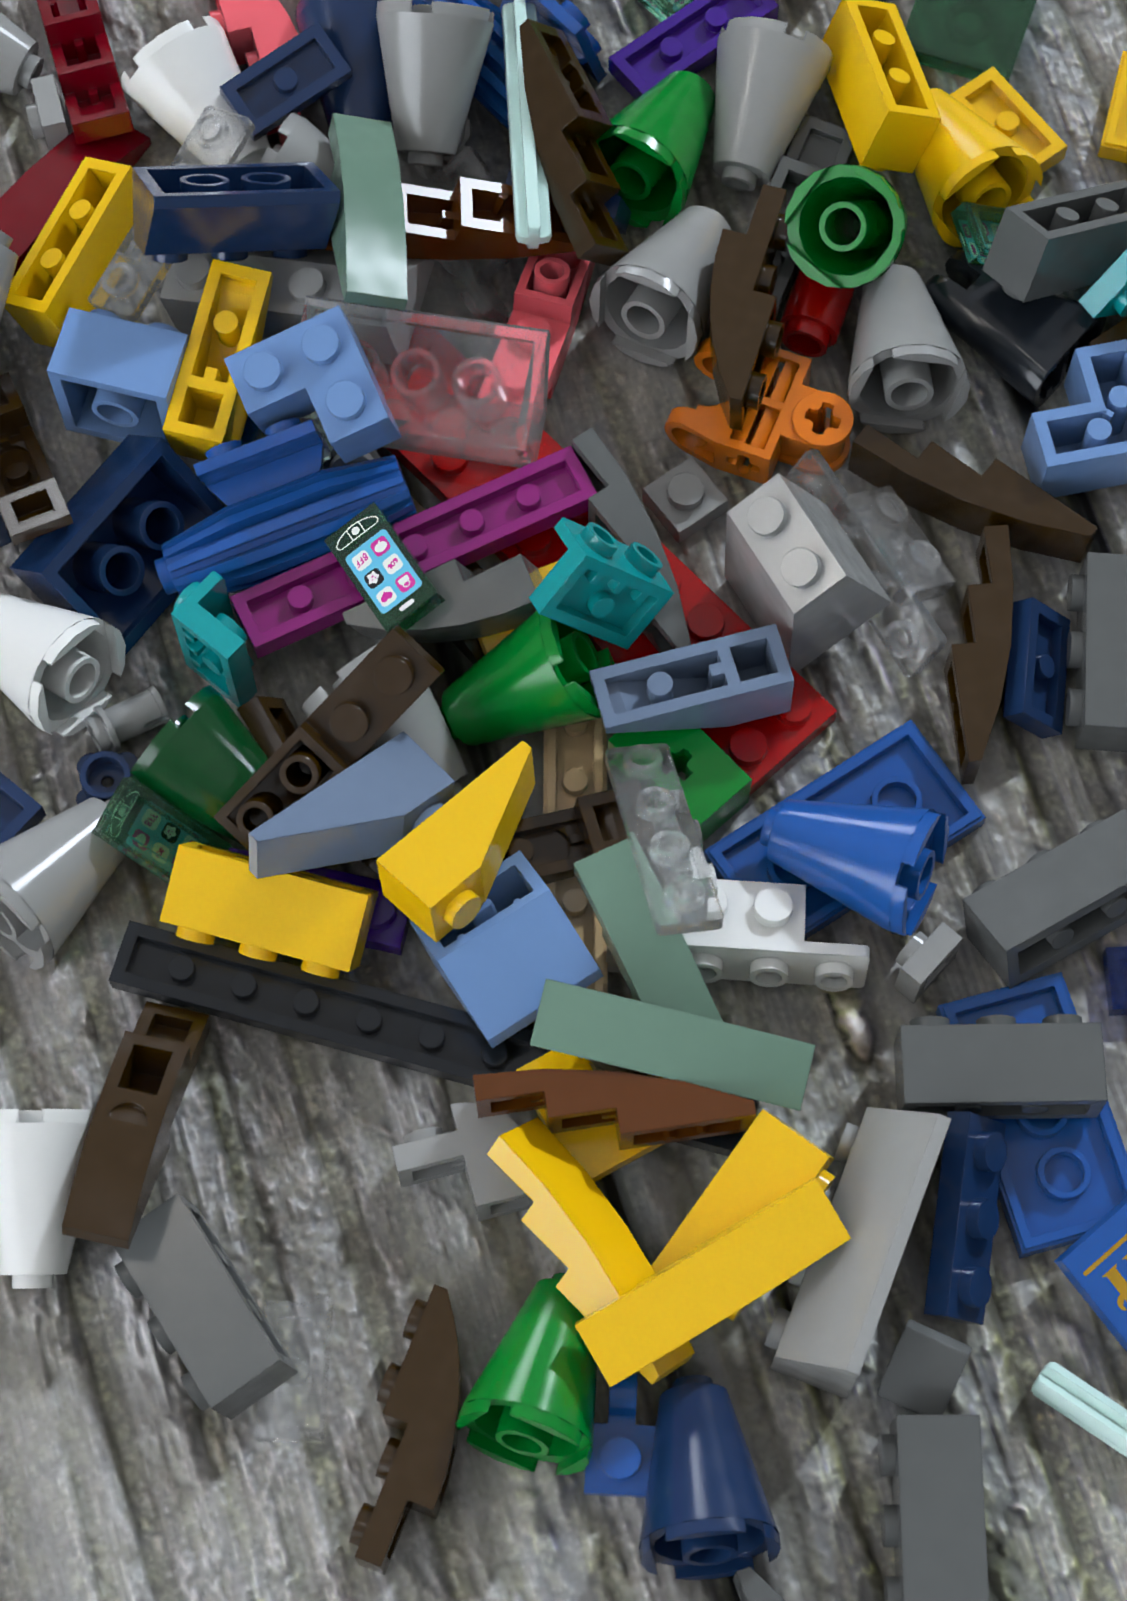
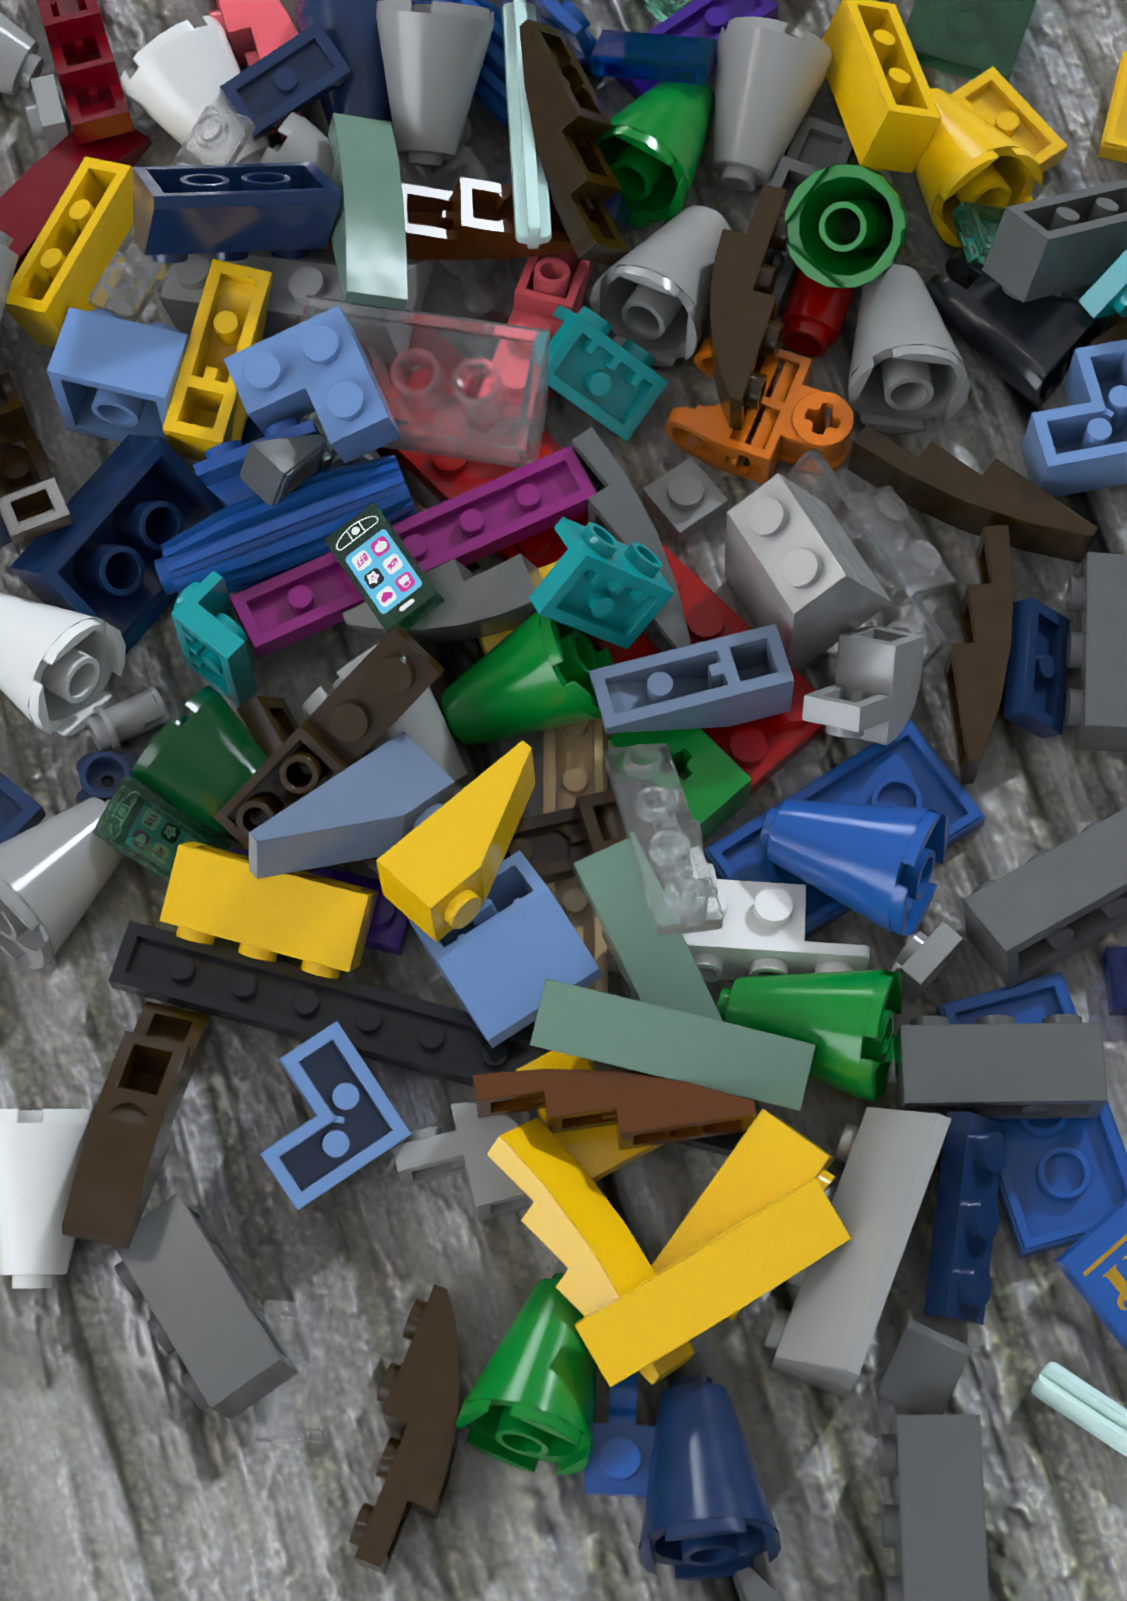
none -> dark grey slope [240,434,327,506]
none -> medium blue brick [259,1021,411,1211]
none -> teal bracket [529,305,668,442]
none -> clear blue tile [591,29,717,85]
none -> green cone [717,969,903,1102]
none -> light grey brick [802,625,925,745]

